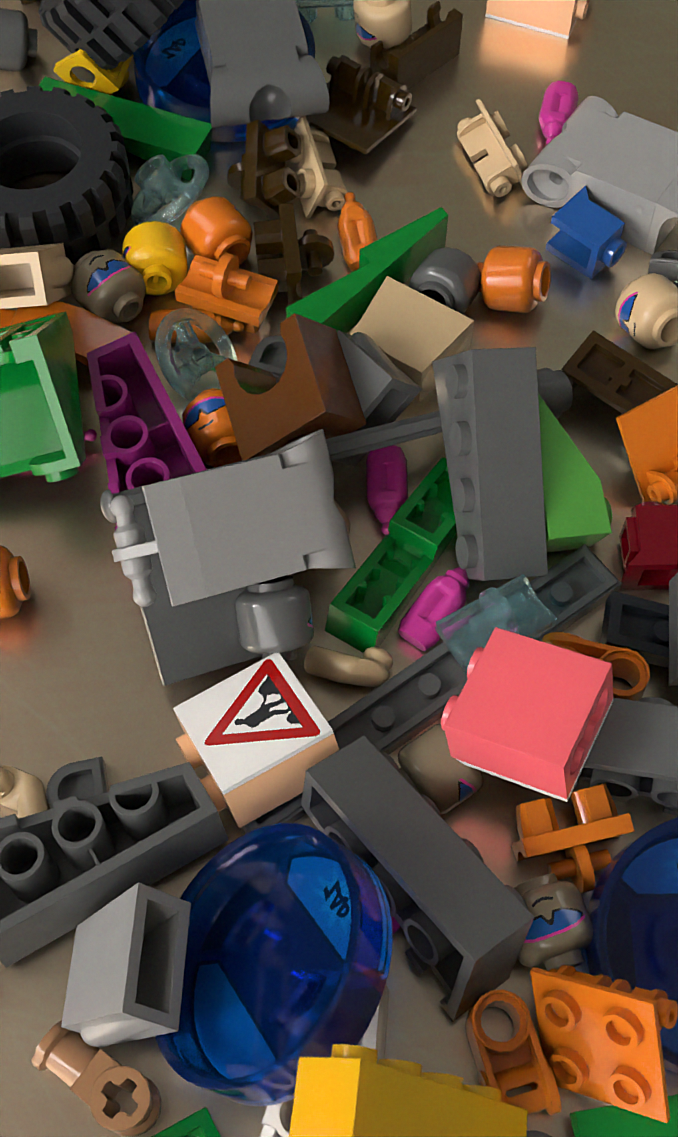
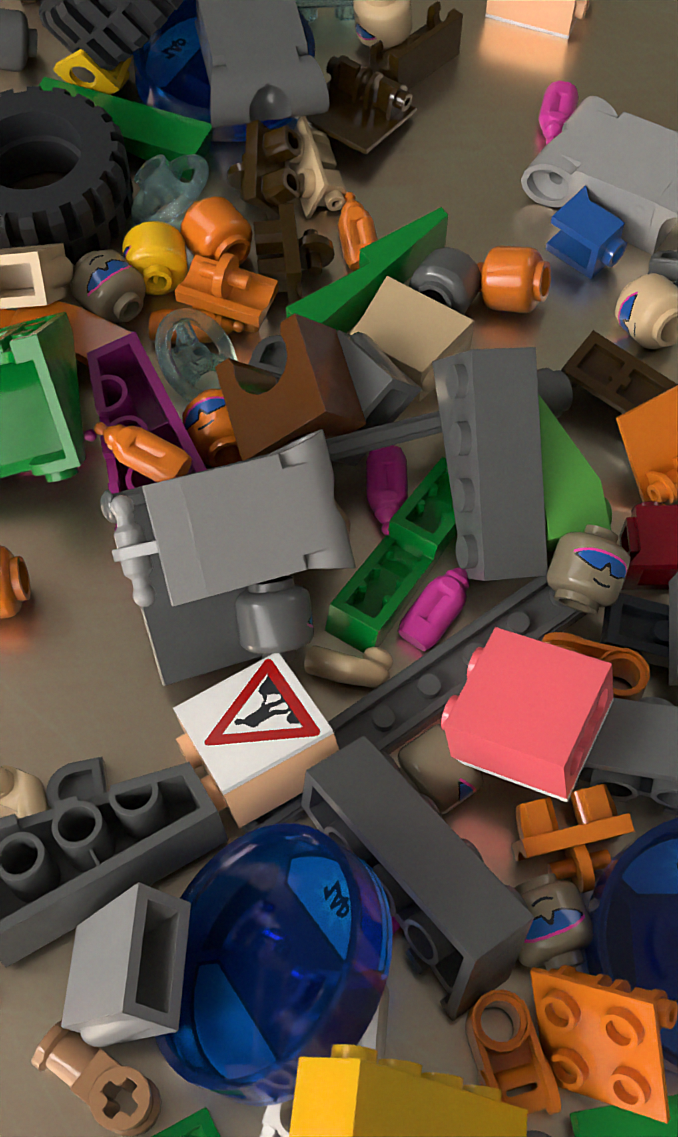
clear light blue hips [435,574,557,675] -> none
tan hinge [457,98,528,197] -> none
none -> orange piece [94,422,192,482]
none -> dark tan head [546,525,630,614]

